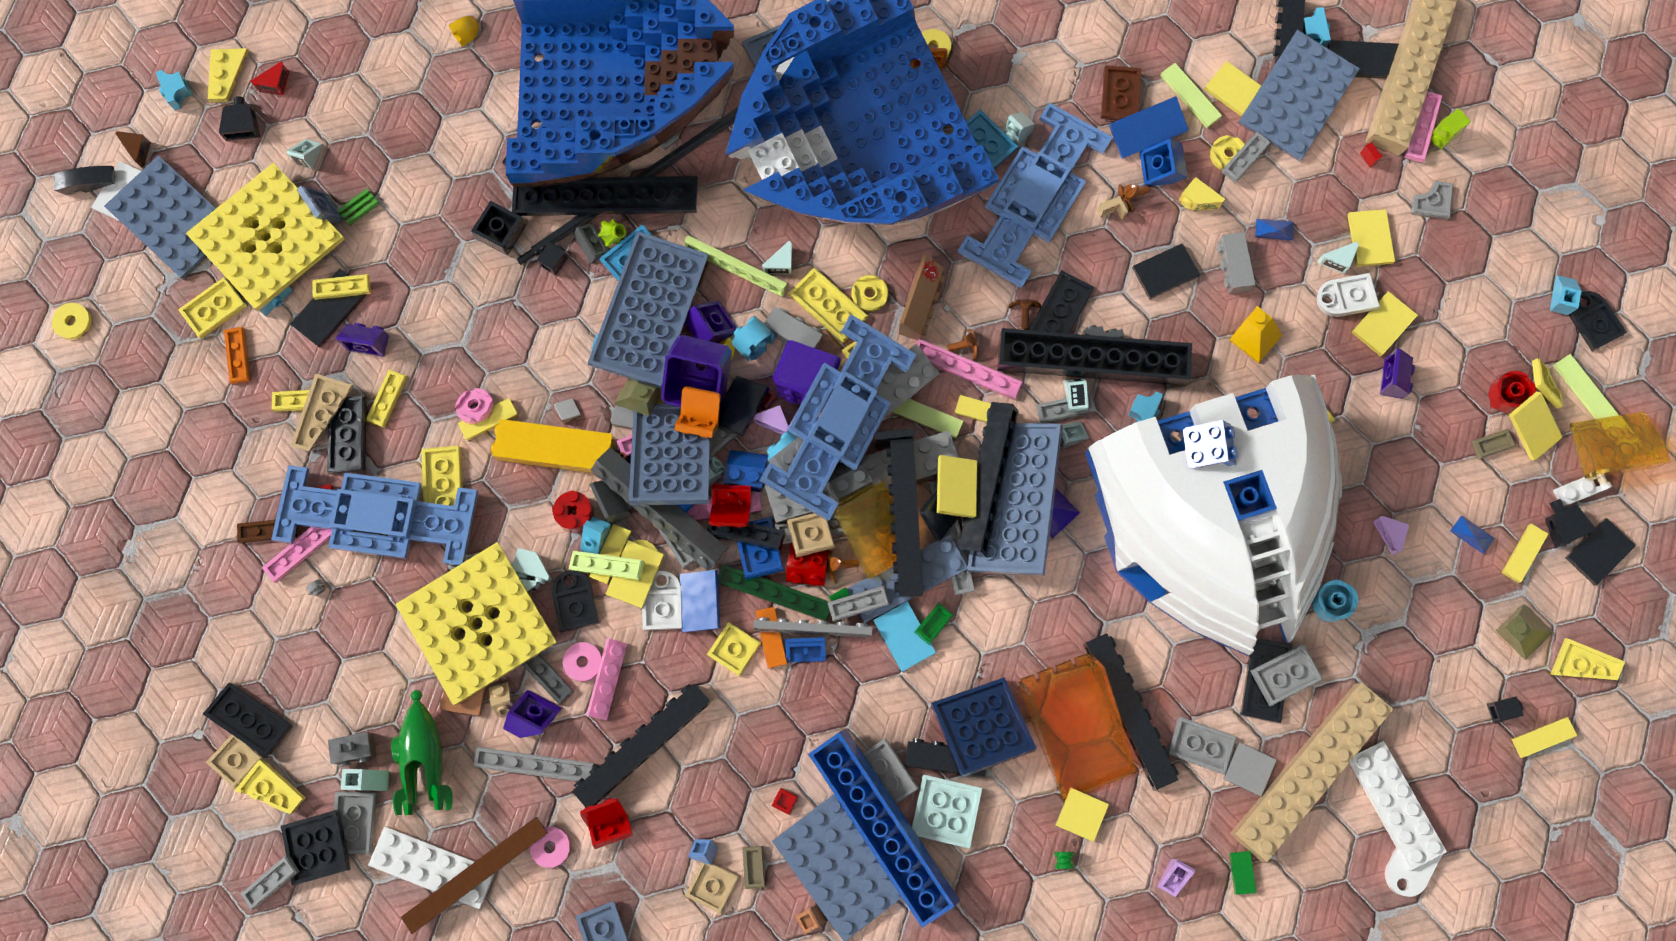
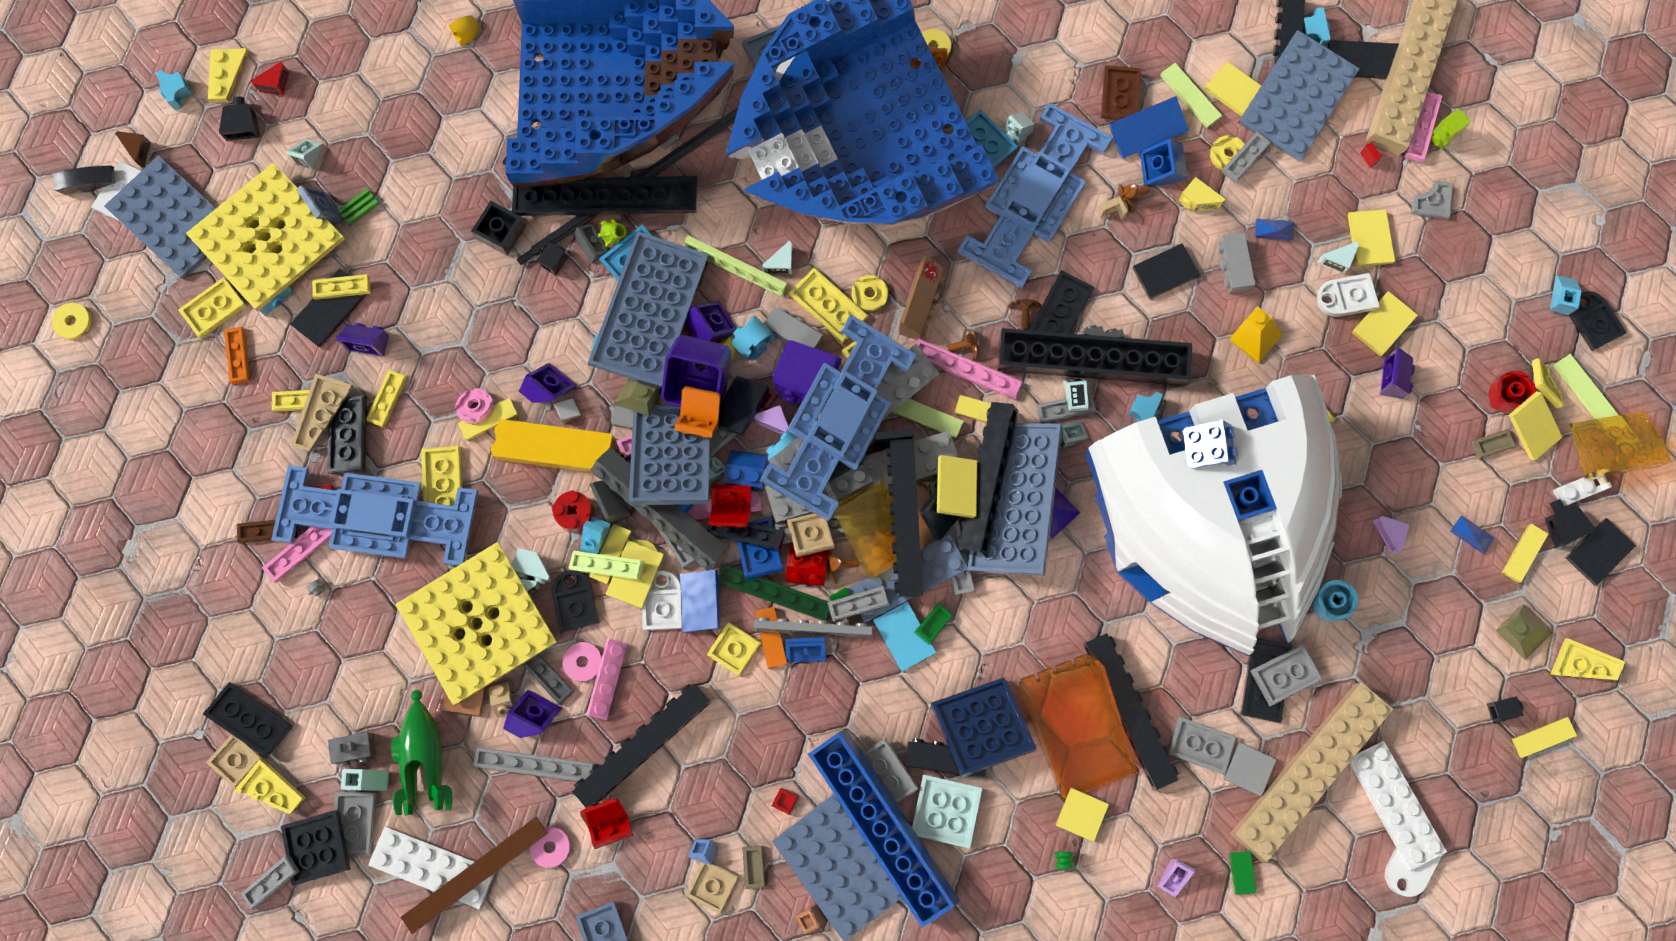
none -> dark purple slope [519,363,577,403]

